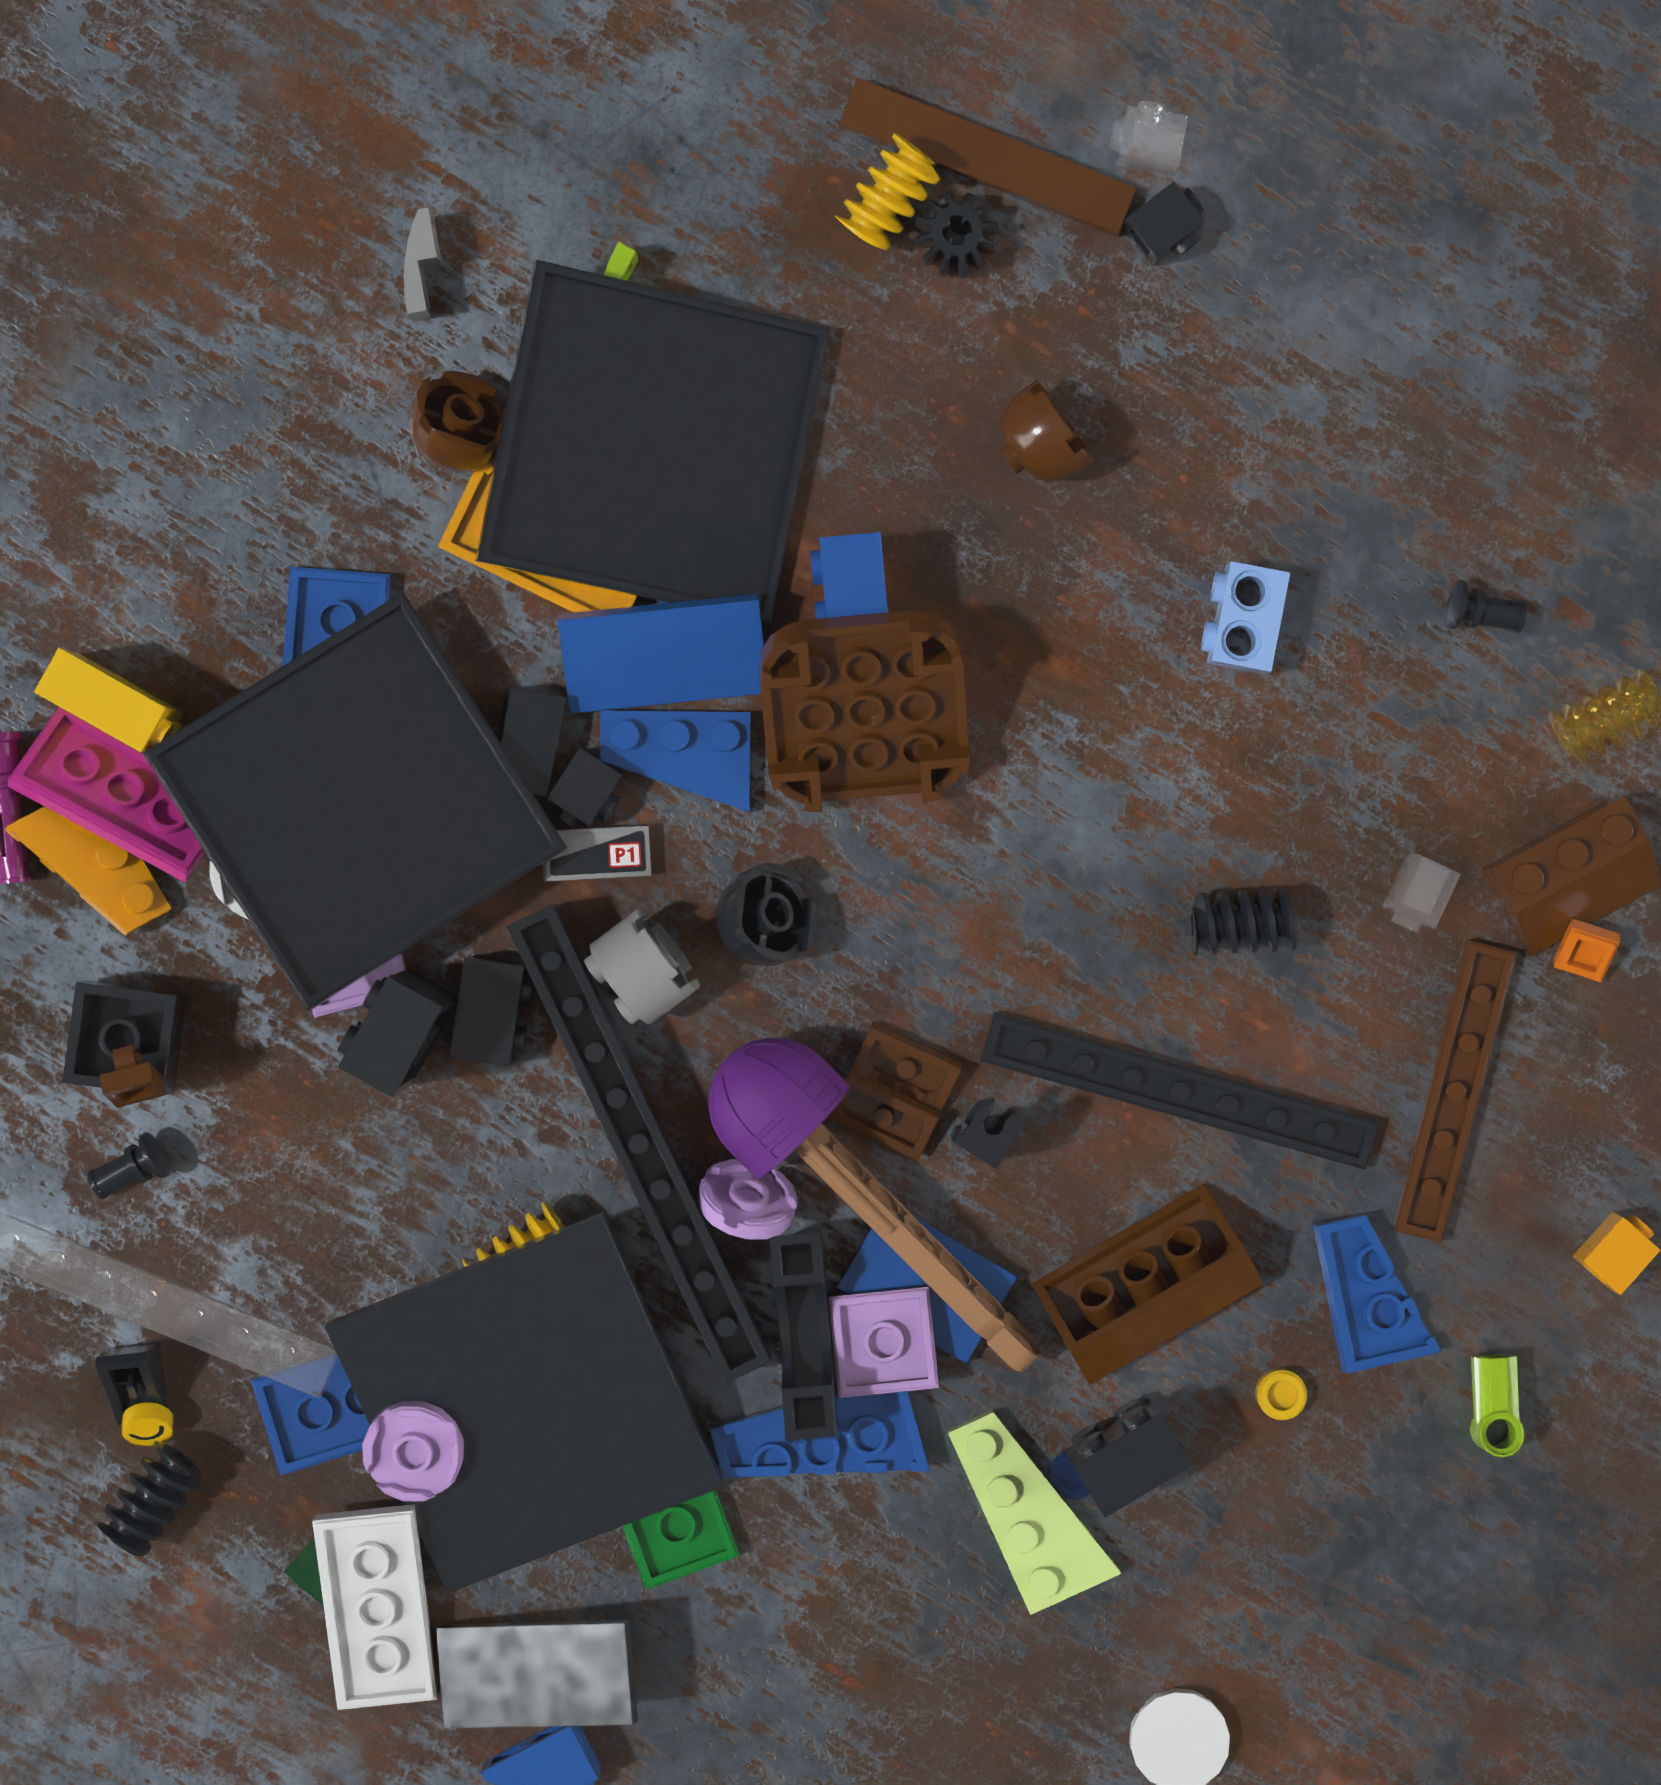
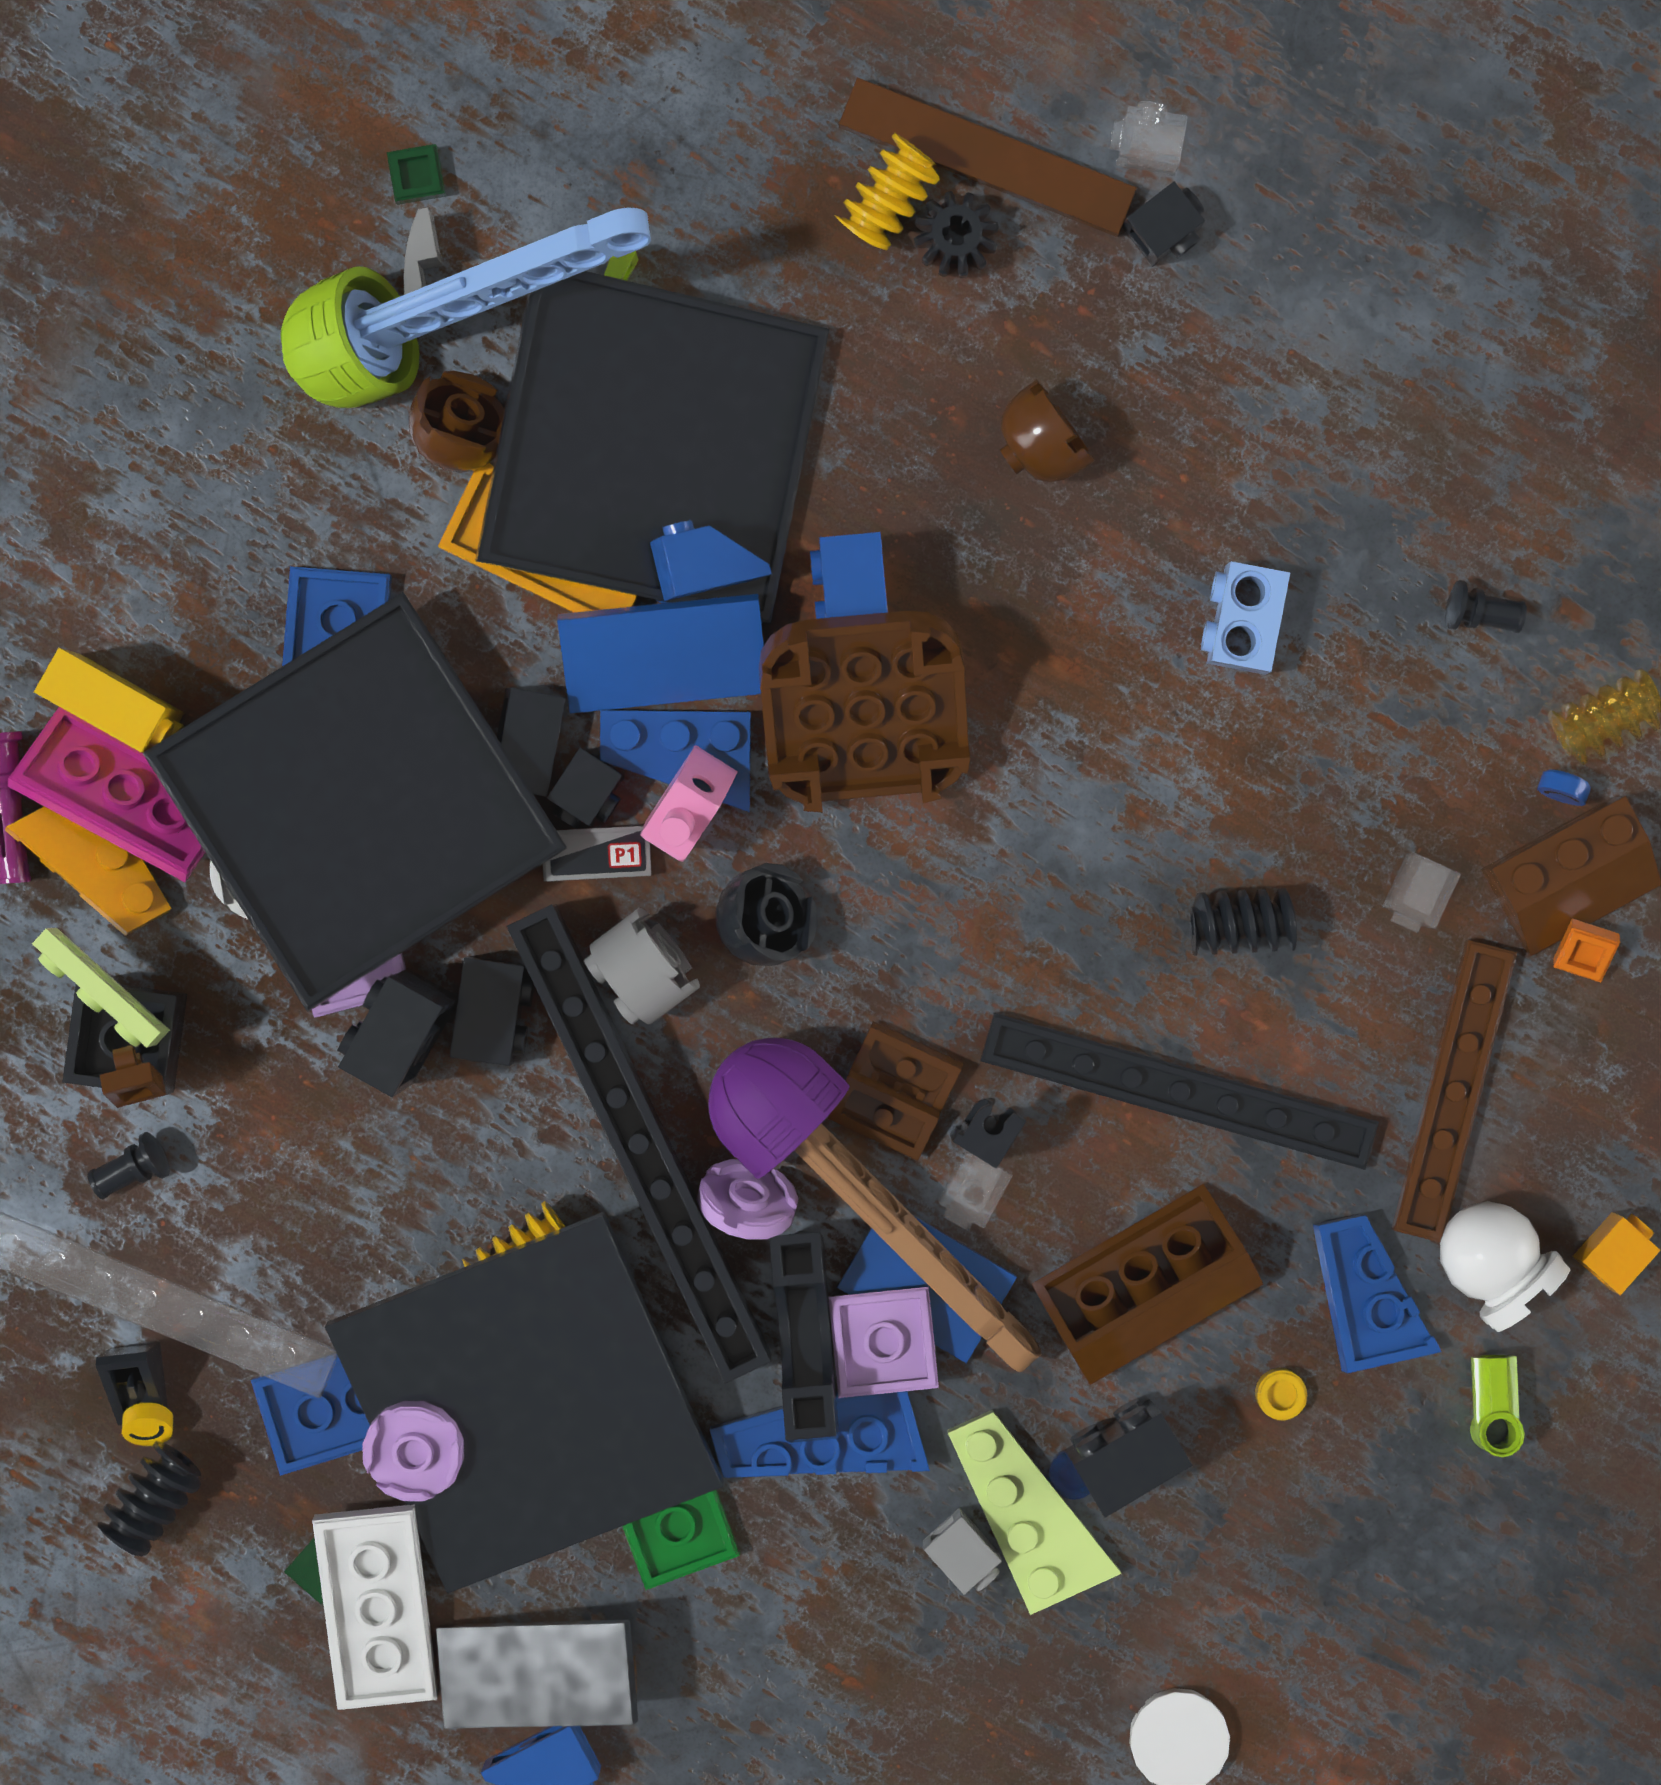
none -> yellowish green plate [32,928,170,1048]
none -> light blue piece [281,208,651,408]
none -> dark green tile [387,144,446,205]
none -> bright pink torso [640,745,738,862]
none -> blue slope [650,520,772,601]
none -> light grey brick [922,1508,1002,1595]
none -> clear brick [938,1150,1013,1230]
none -> white tile [1440,1201,1571,1332]
none -> blue tile [1537,770,1591,806]

